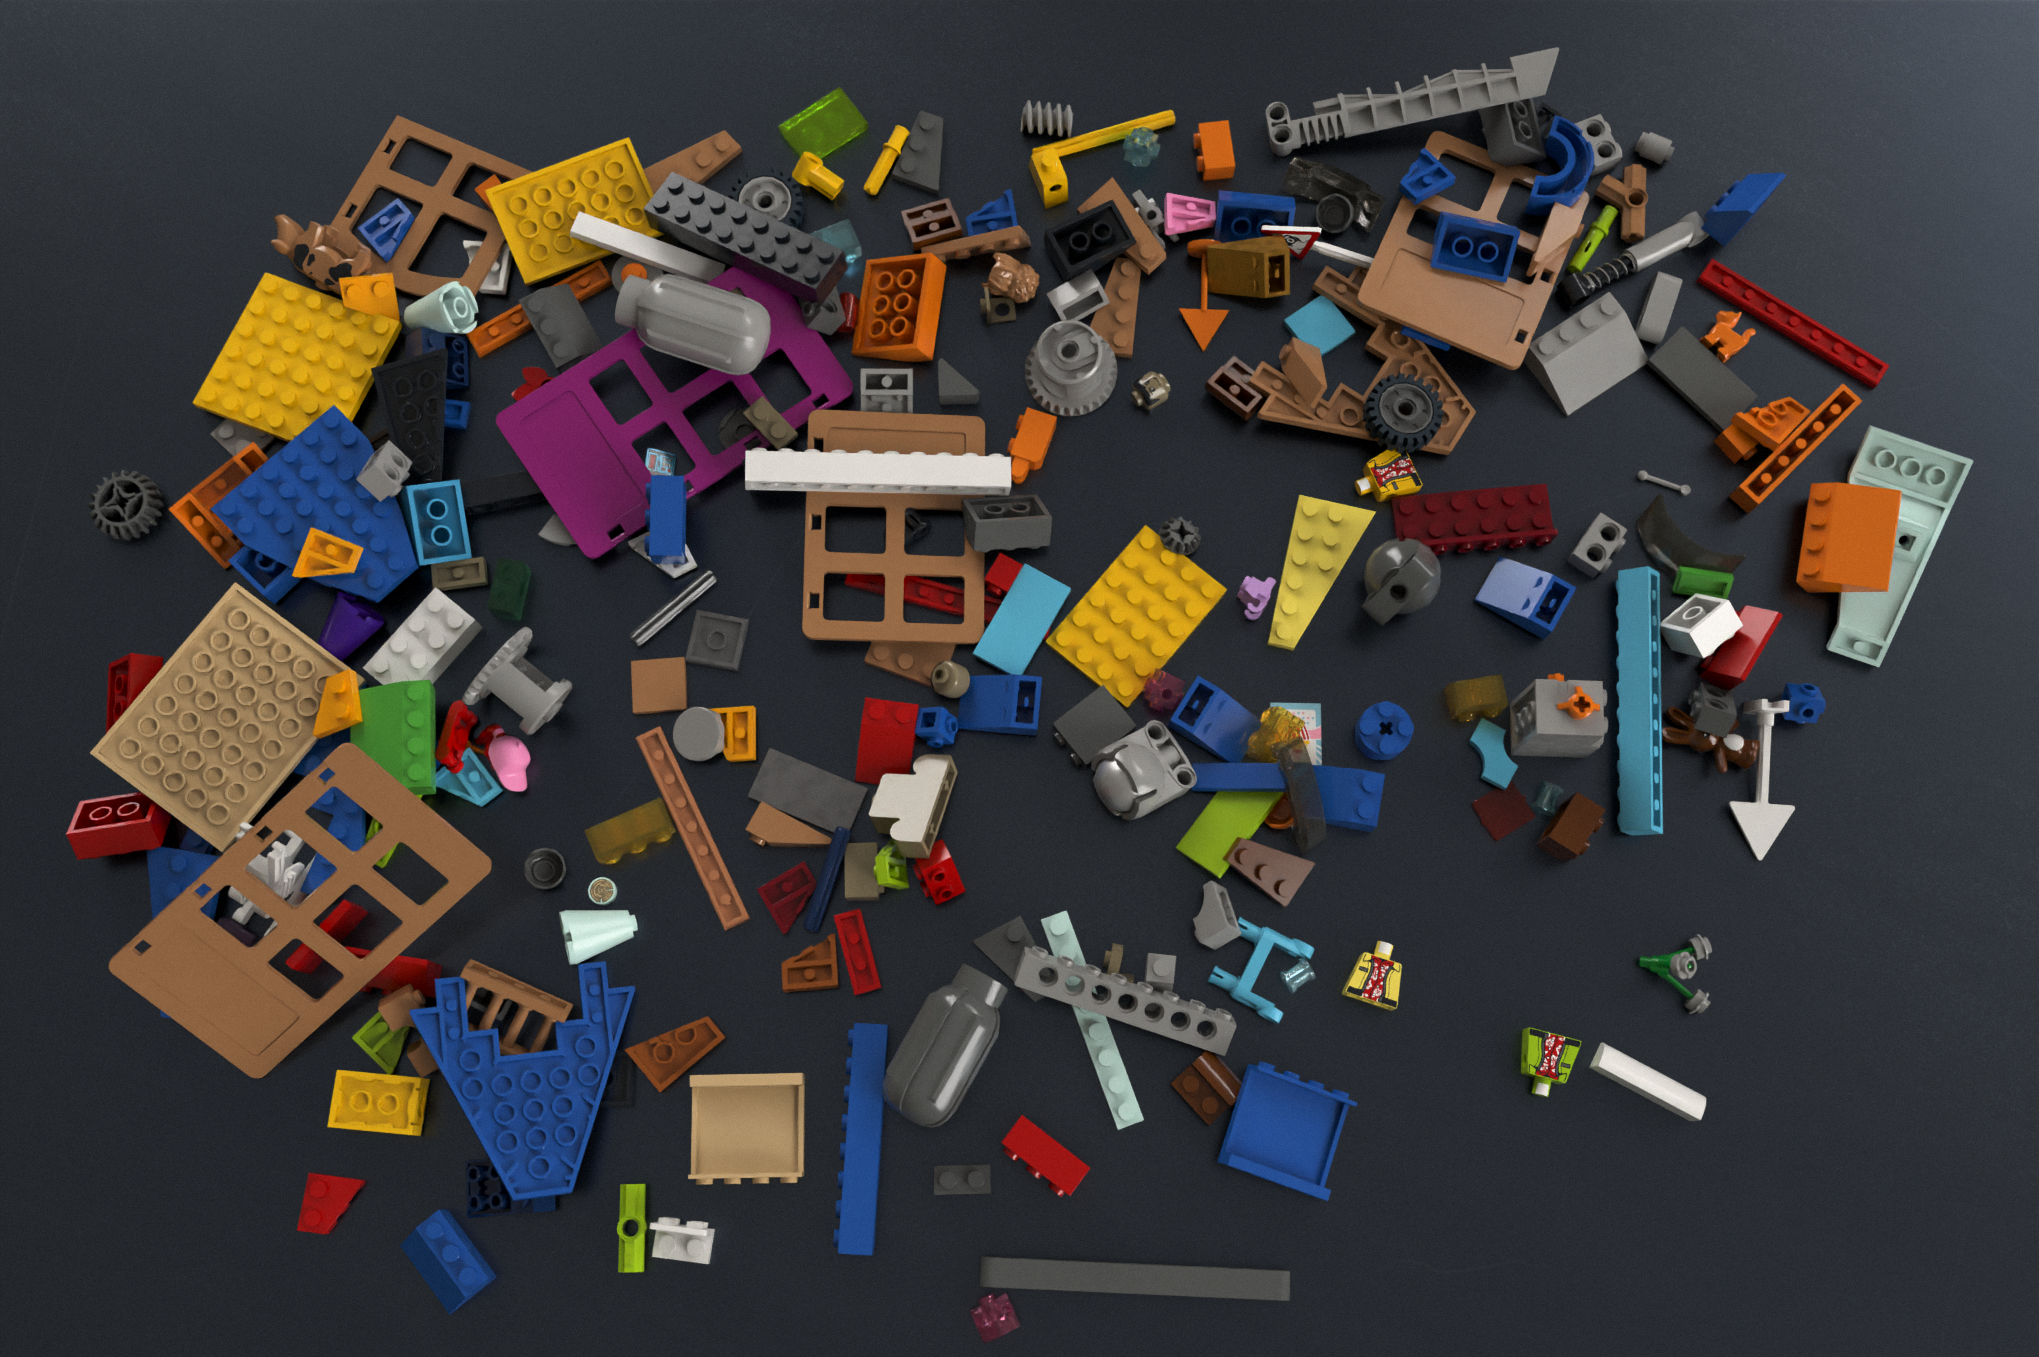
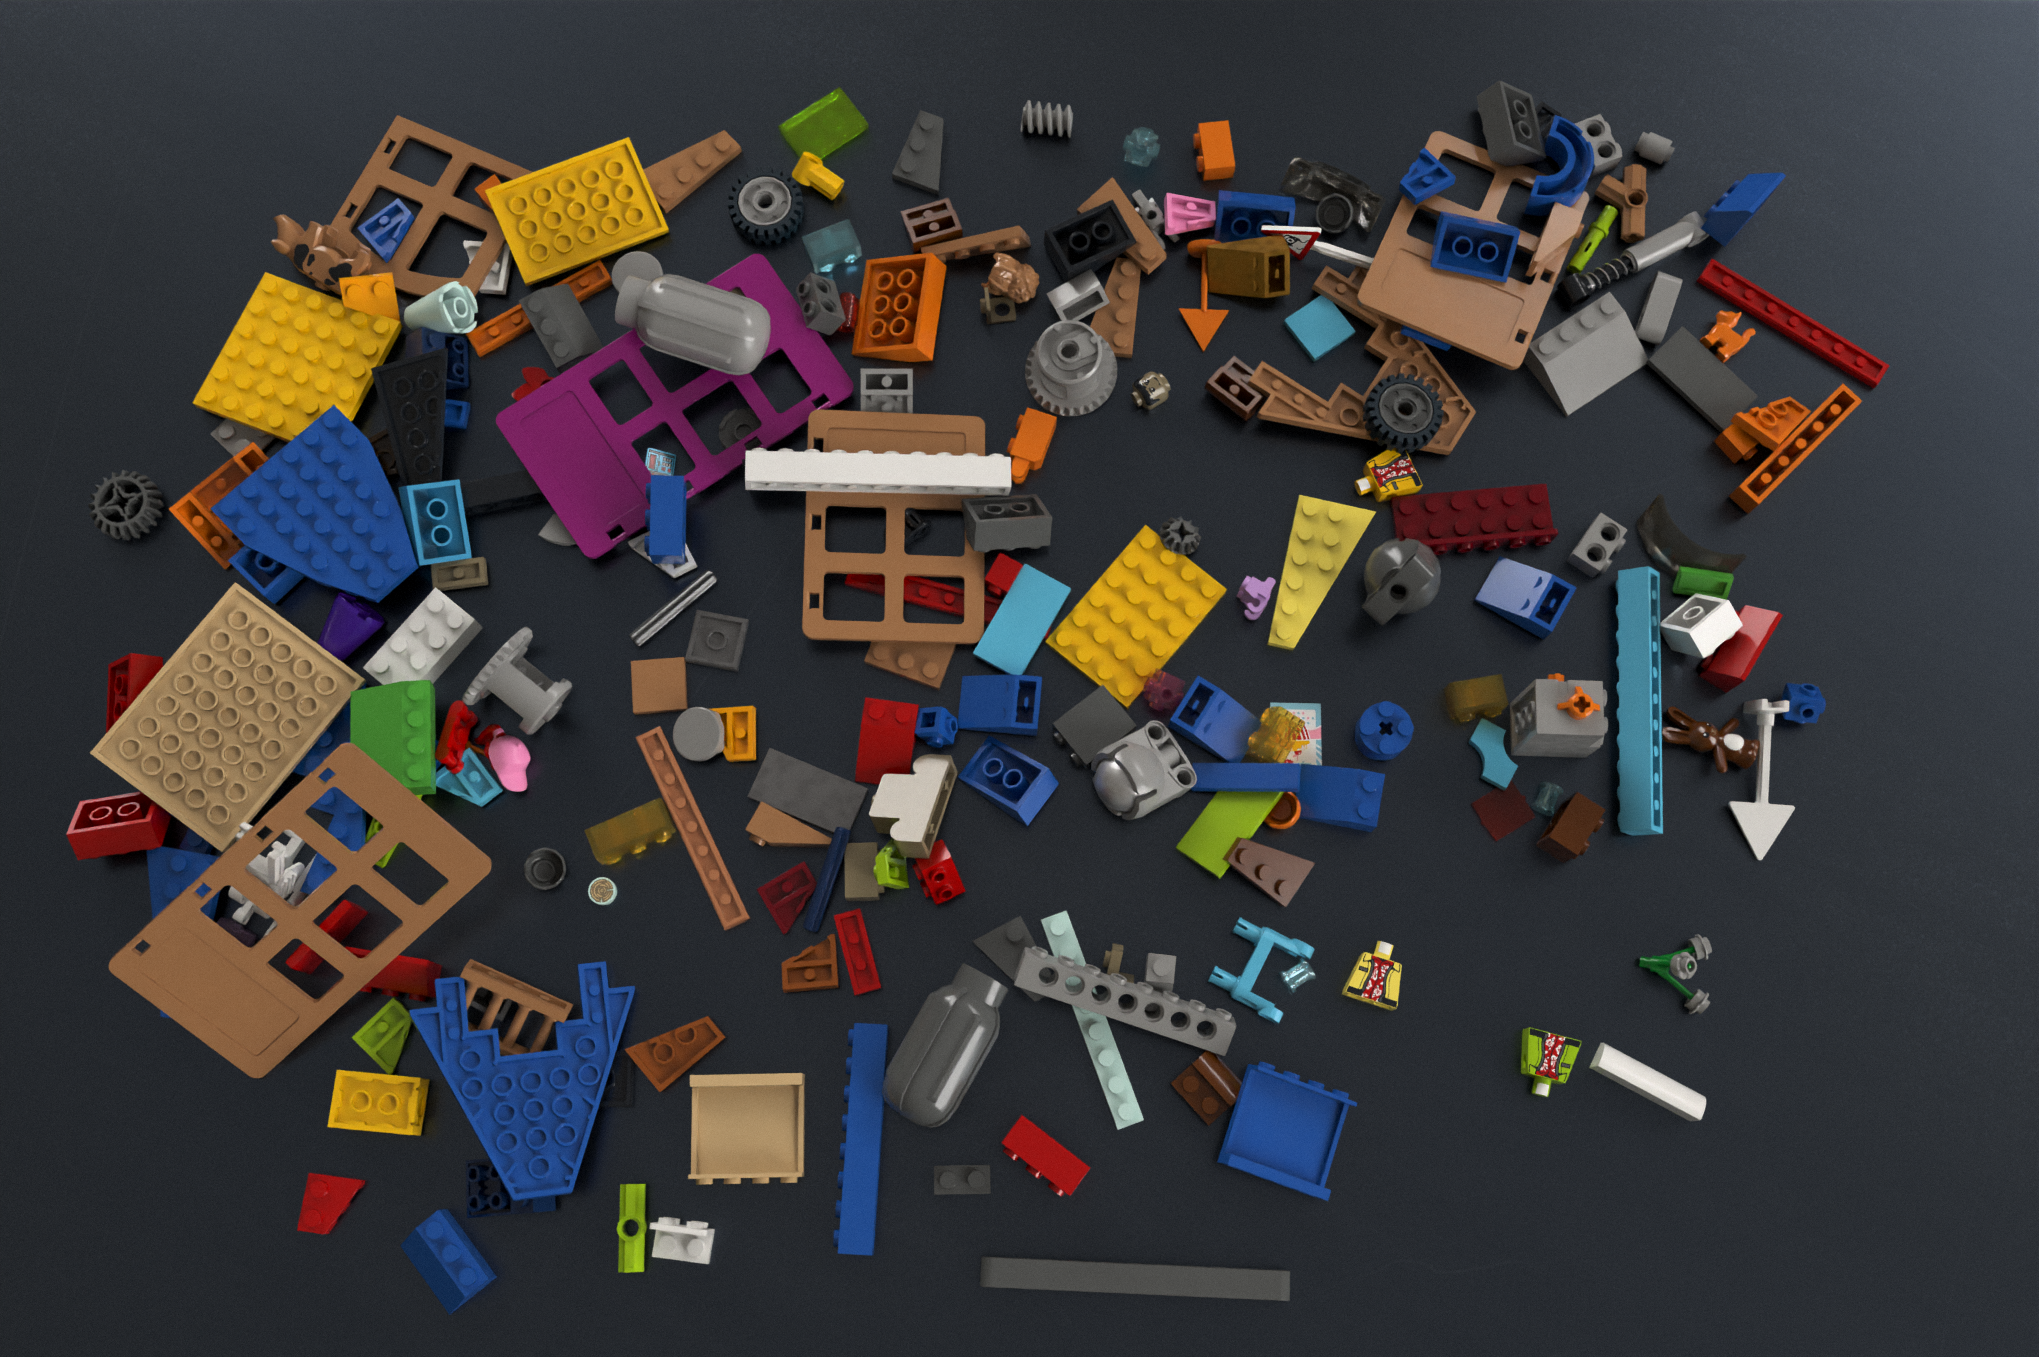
light orange wing [292,527,364,578] -> none
light orange wing [313,669,363,739] -> none
light grey brick [356,440,413,502] -> none
medium nougat arch [378,984,438,1078] -> none
clear green brick [487,558,531,620] -> none
light aqua cone [559,910,638,965] -> none
white tile [570,211,725,284] -> none
orange plate [621,263,647,283] -> none
black brick [643,172,848,307] -> none
dark tan plate [743,396,798,451] -> none
yellow axle [863,125,910,195] -> none
dark tan head [930,661,970,698] -> none
dark grey slope [938,358,980,405] -> none
blue wing [965,189,1018,237] -> none
clear pink brick [970,1293,1021,1343] -> none
yellow torso [1028,148,1069,209] -> none
yellow axle [1032,110,1176,157] -> none
light grey arch [1193,880,1242,950] -> none
light grey piece [1266,47,1559,156] -> none
clear smoke windscreen [1270,736,1326,853] -> none
medium nougat slope [1279,337,1327,408] -> none
light grey hinge [1638,470,1691,496] -> none
dark grey brick [1688,682,1737,738] -> none
orange slope [1796,482,1902,593] -> none
light aqua wing [1826,425,1973,667] -> none
none -> blue slope [958,735,1059,826]

